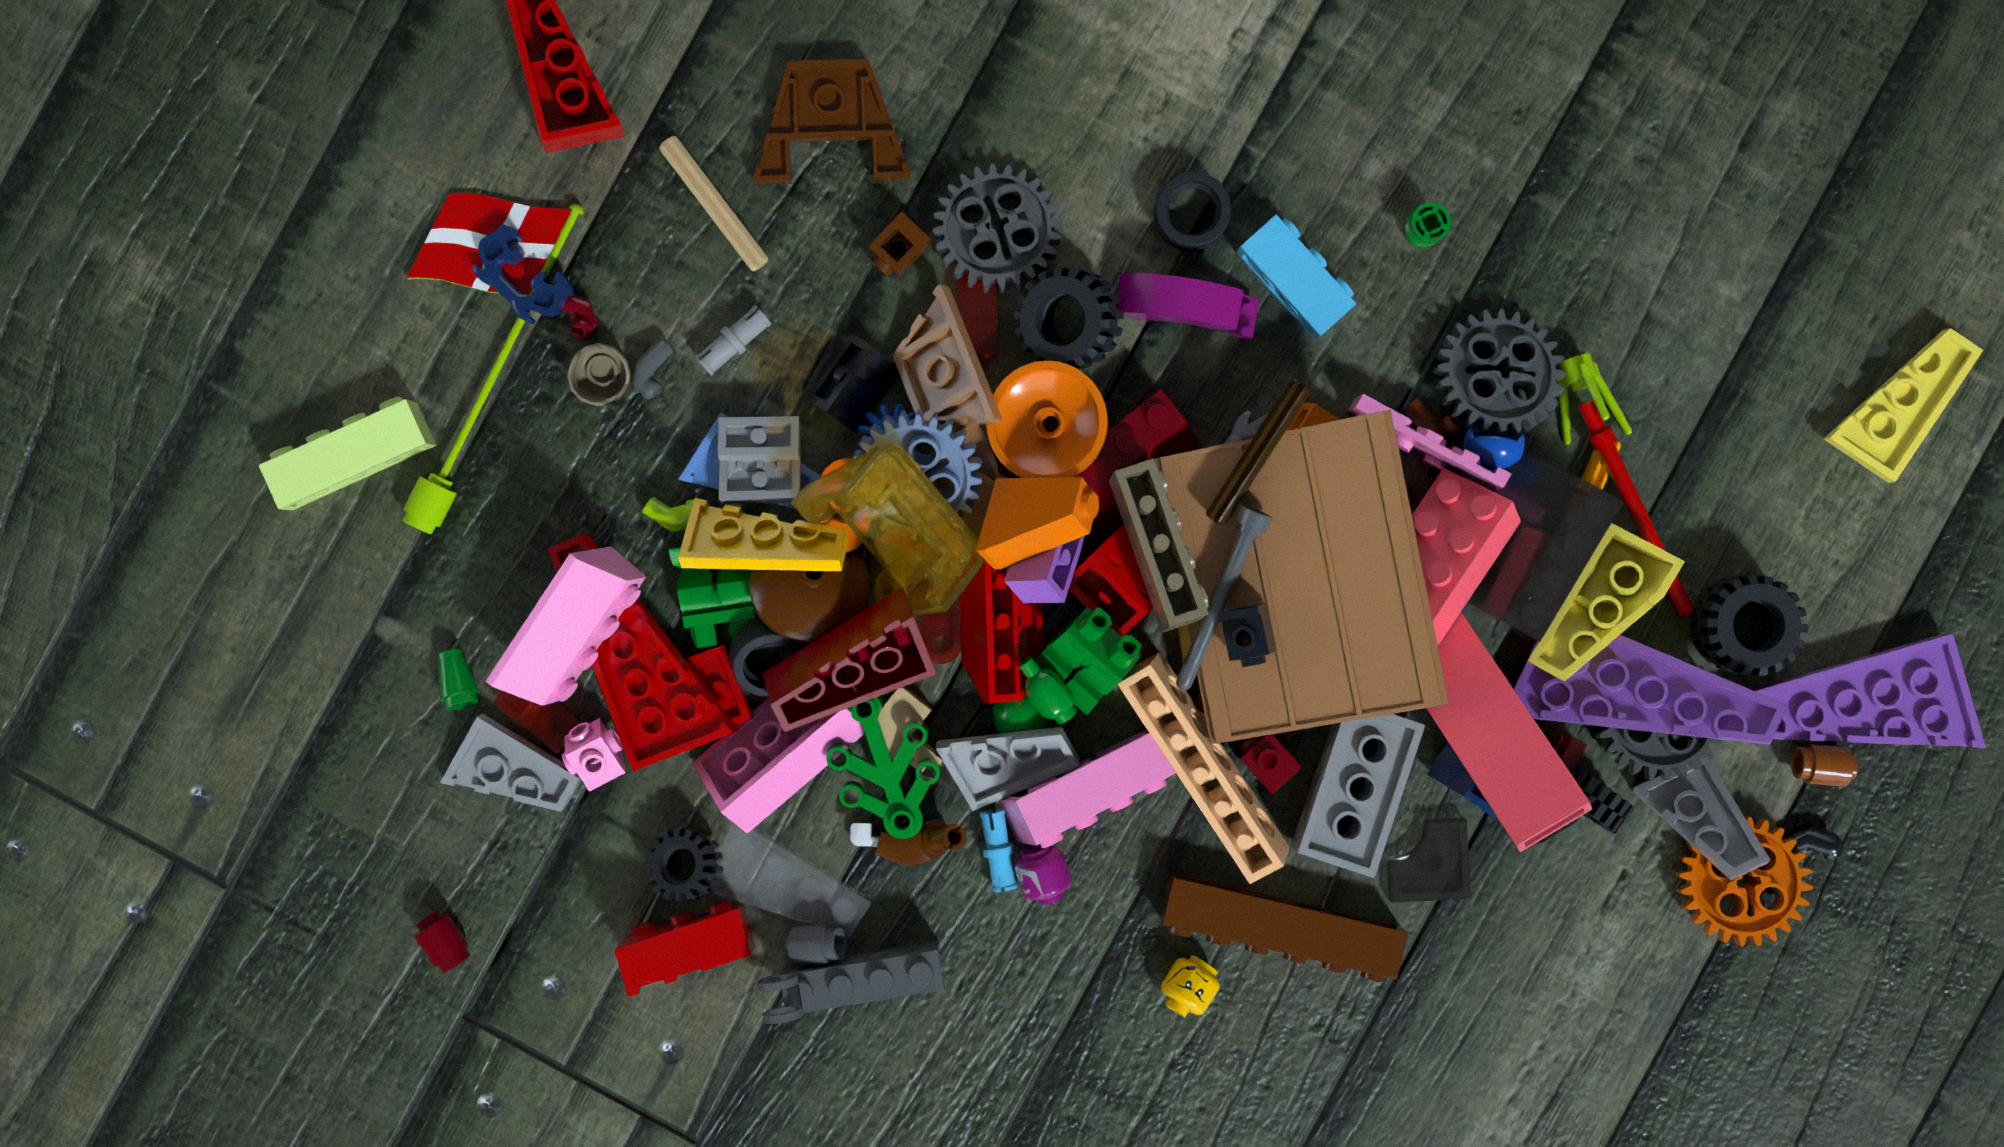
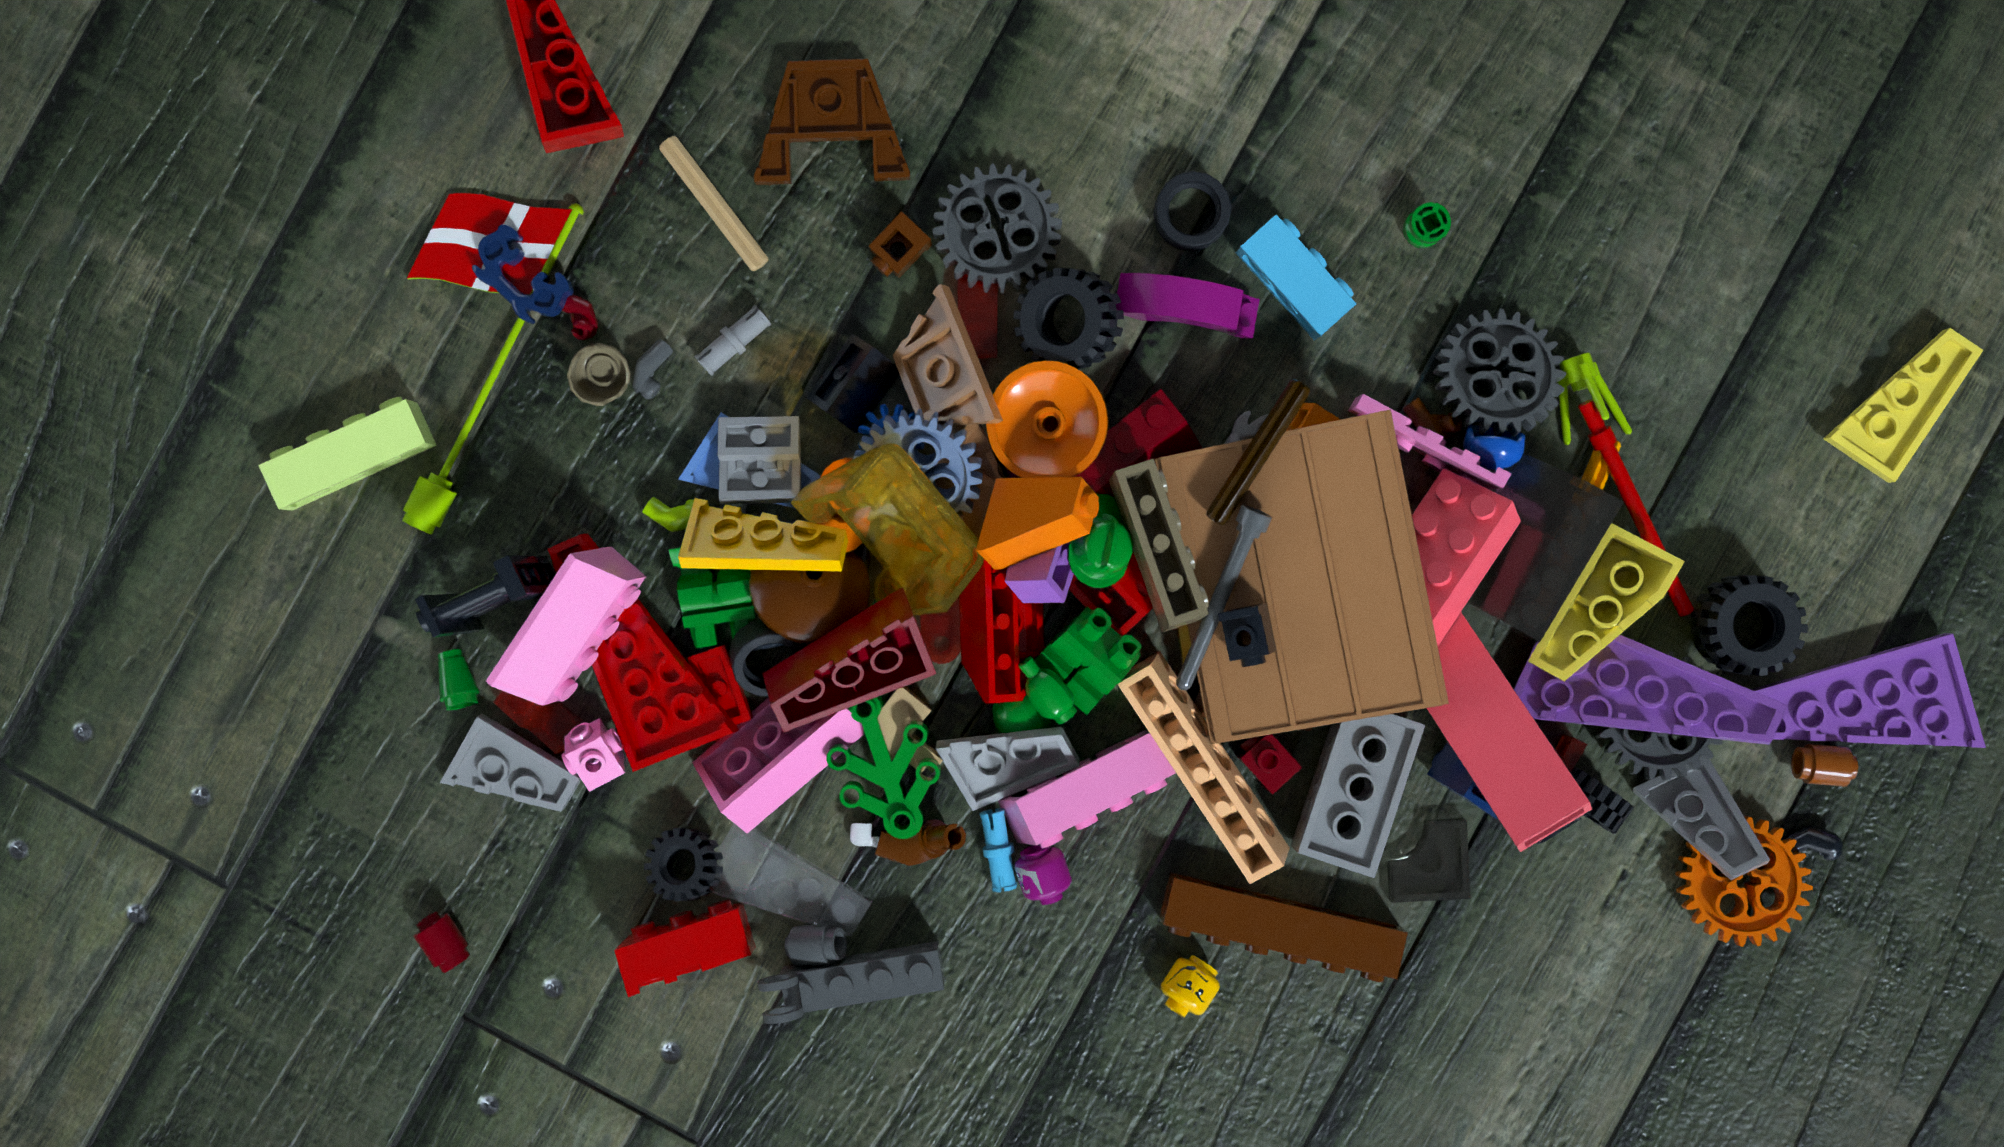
none -> black fence [415,555,555,638]
none -> green piece [1068,494,1133,588]

